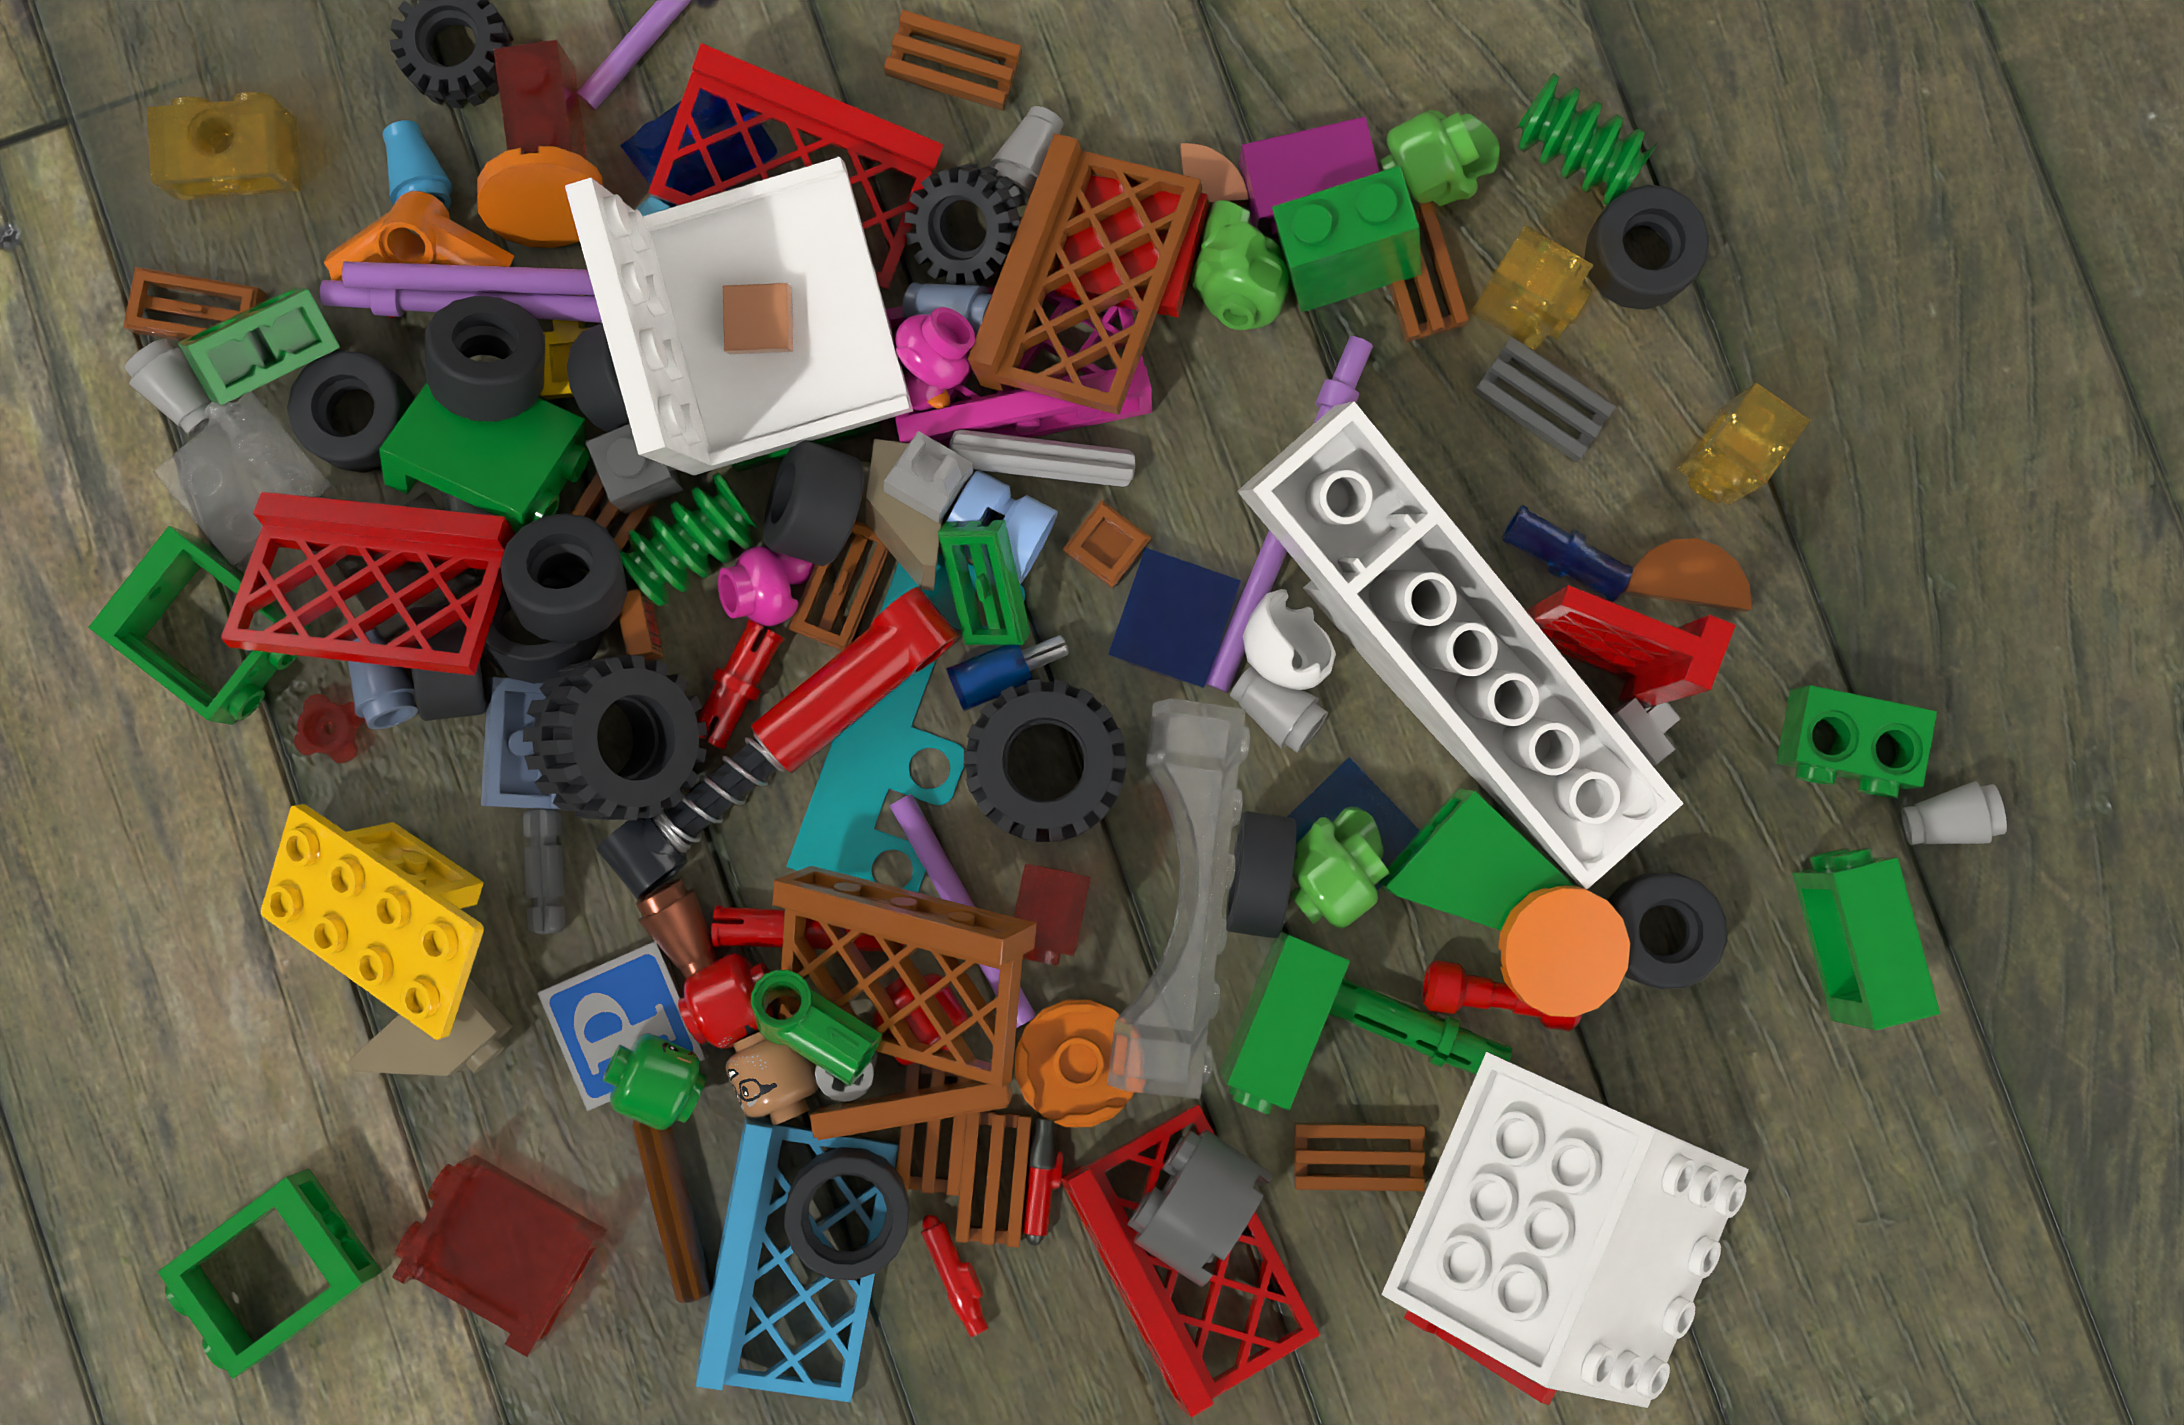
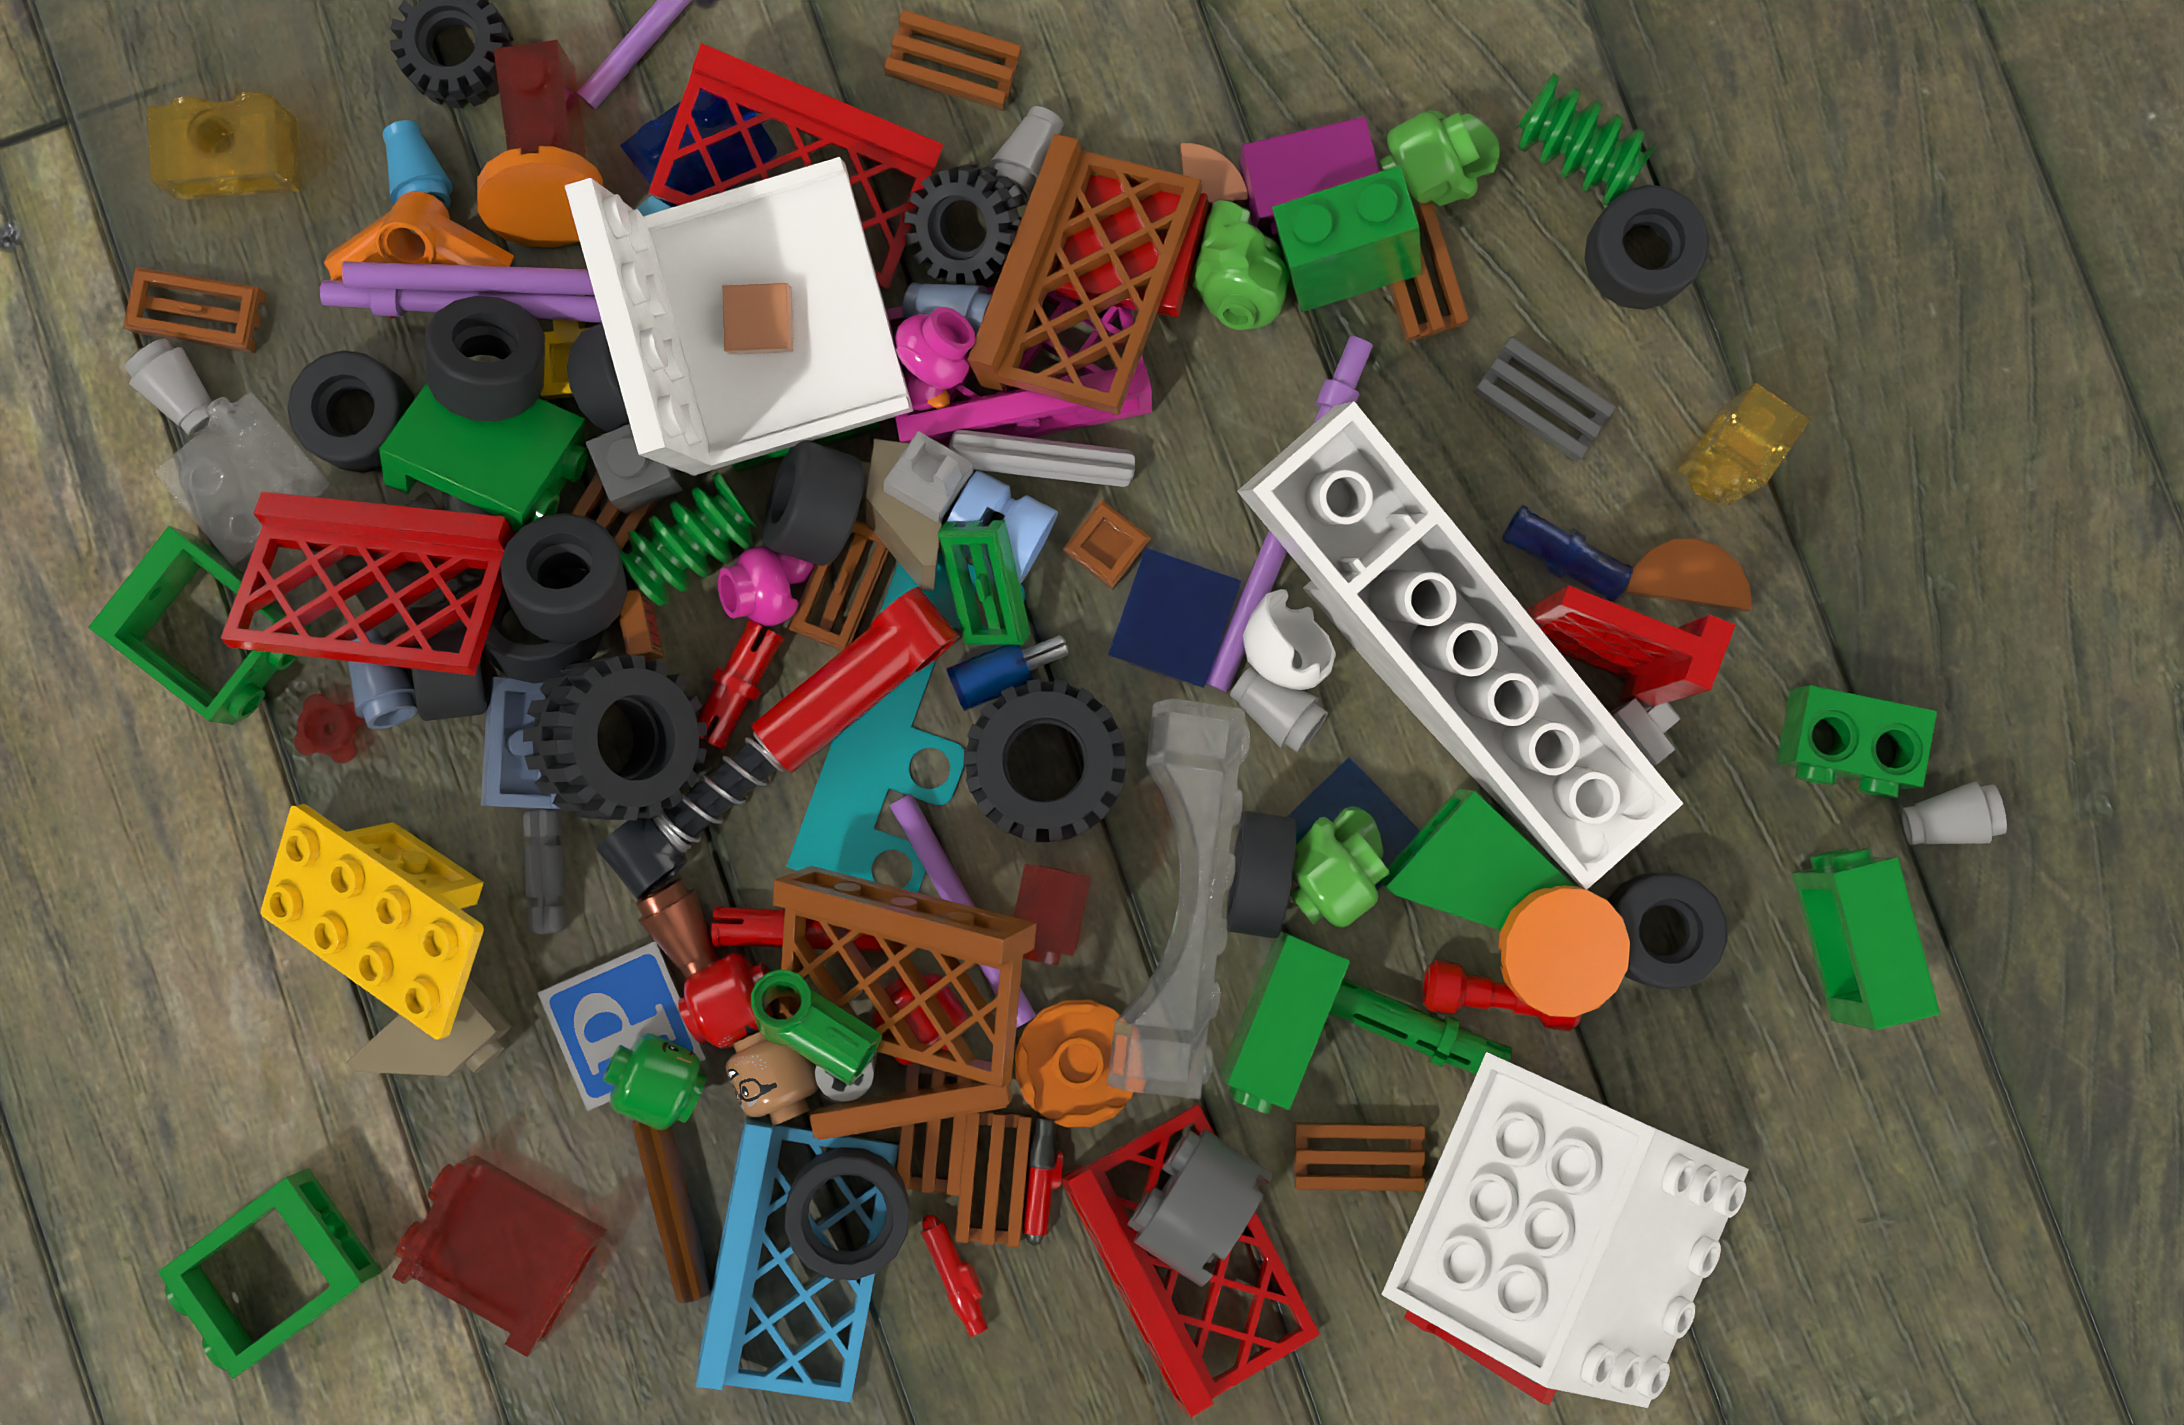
green brick [178,287,340,406] -> none
clear yellow brick [1470,225,1593,350] -> none

